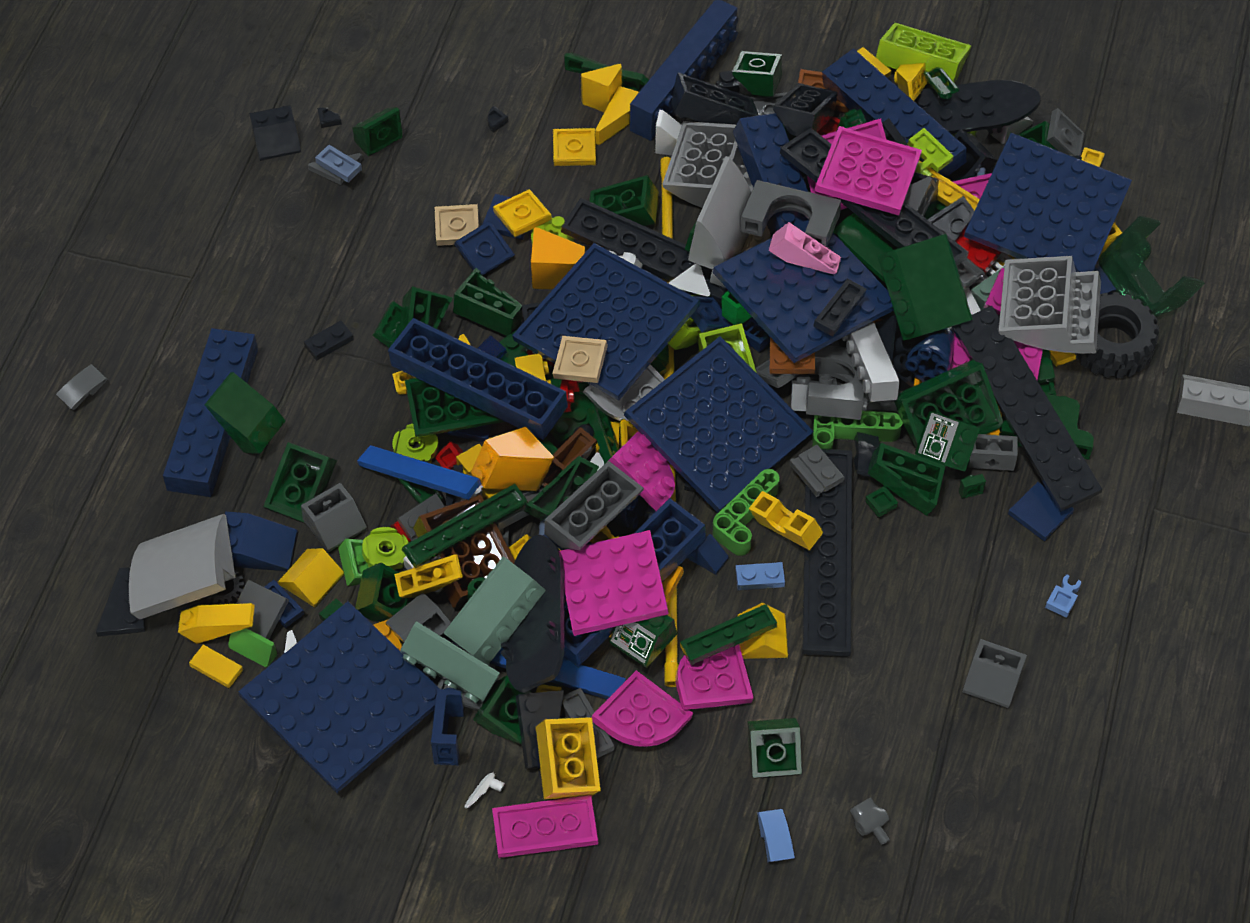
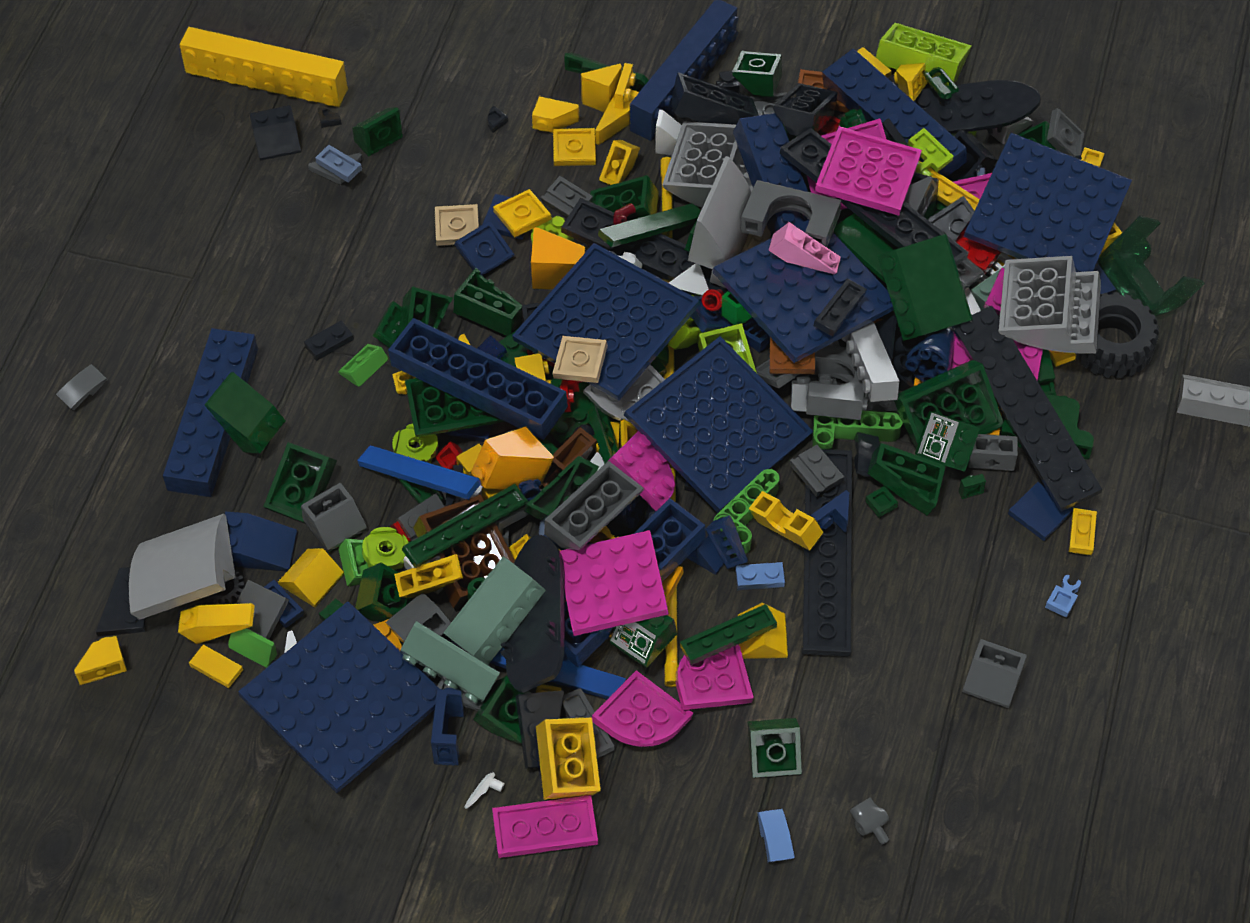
none -> yellow slope [74,636,127,685]
none -> yellow brick [179,27,348,107]
none -> bright green slope [339,344,388,386]
none -> dark blue plate [519,479,541,501]
none -> yellow slope [532,96,579,133]
none -> dark grey plate [541,176,594,218]
none -> dark green tile [598,203,701,248]
none -> yellow slope [599,140,640,185]
none -> dark red arm [613,203,636,225]
none -> yellow plate [615,63,636,109]
none -> red cone [702,289,724,311]
none -> dark blue slope [706,515,748,569]
none -> dark blue slope [811,490,849,532]
none -> yellow plate [1068,508,1097,555]

